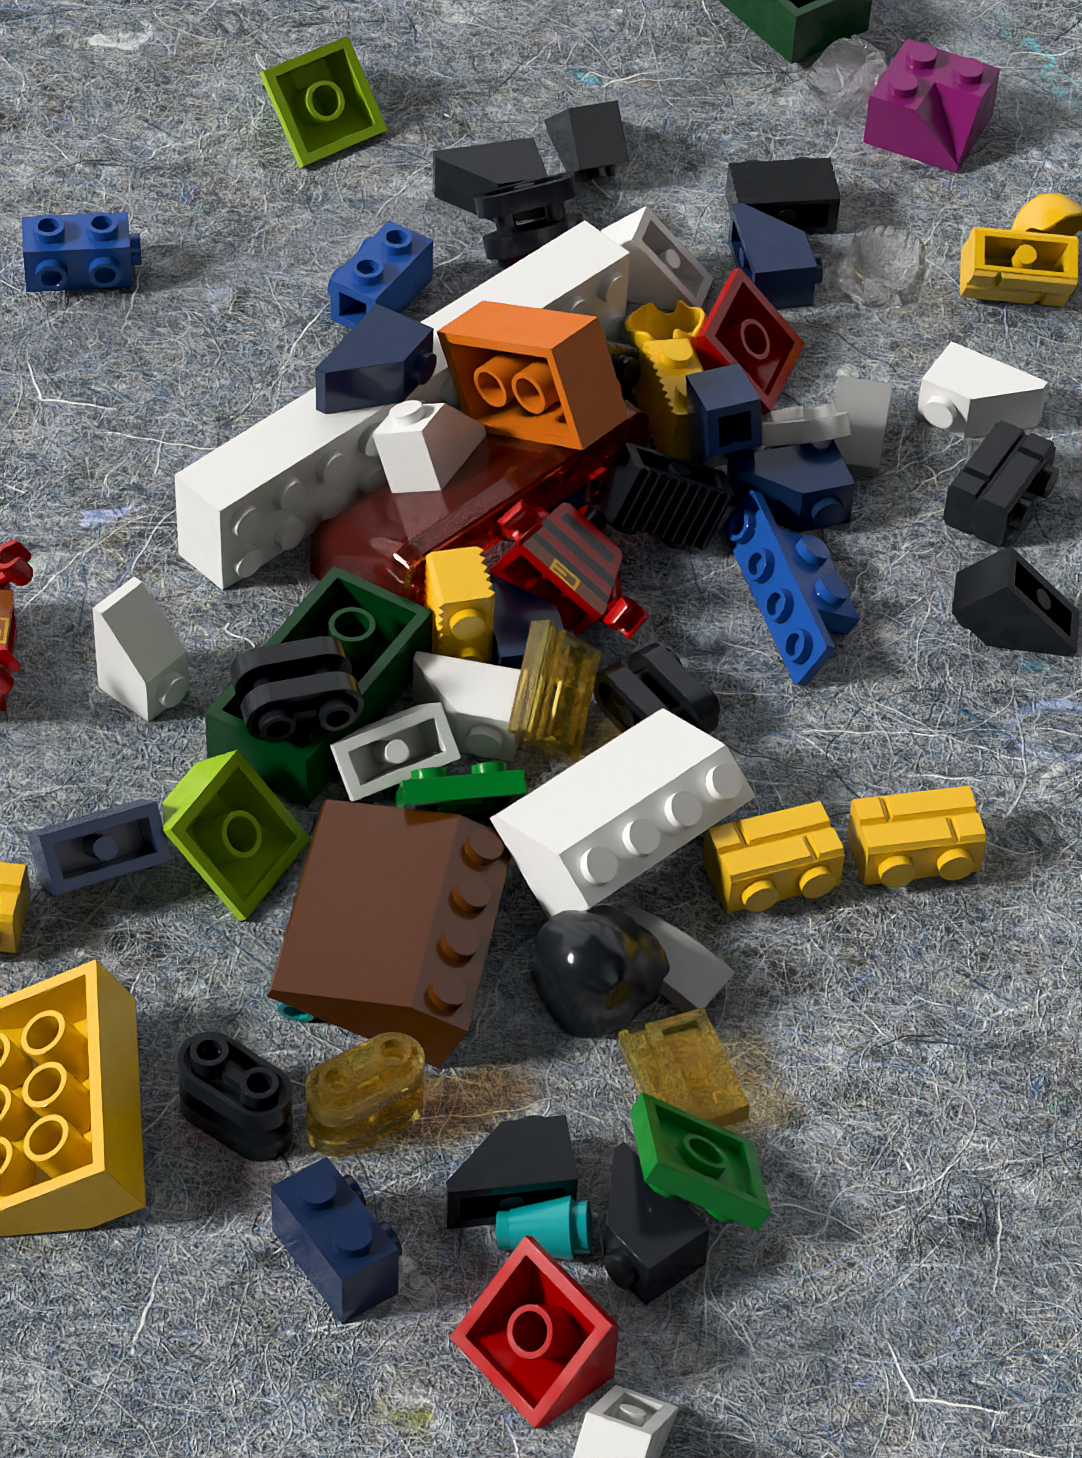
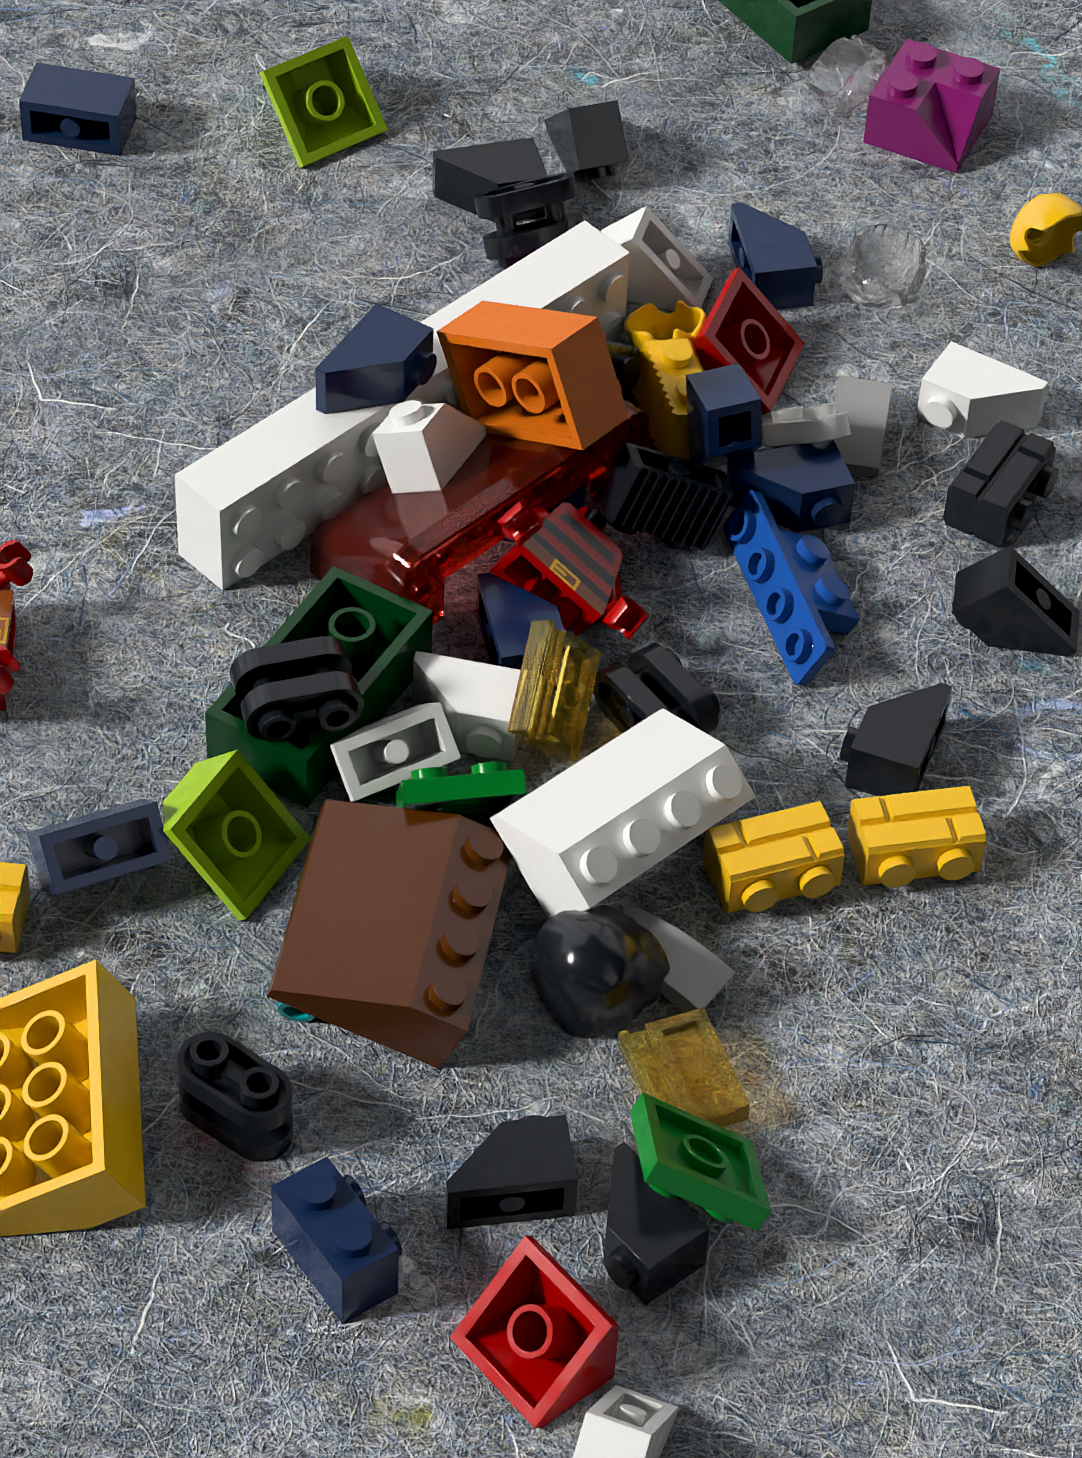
blue brick [22,212,142,292] -> none
white slope [92,577,189,723] -> none
clear yellow brick [305,1032,425,1157] -> none
blue brick [327,221,433,329] -> none
yellow brick [424,546,495,665] -> none
teal cone [496,1195,593,1261] -> none
black brick [725,157,840,235] -> none
yellow brick [960,227,1079,307] -> none
none -> dark blue brick [19,63,137,156]
none -> black slope [839,683,952,796]

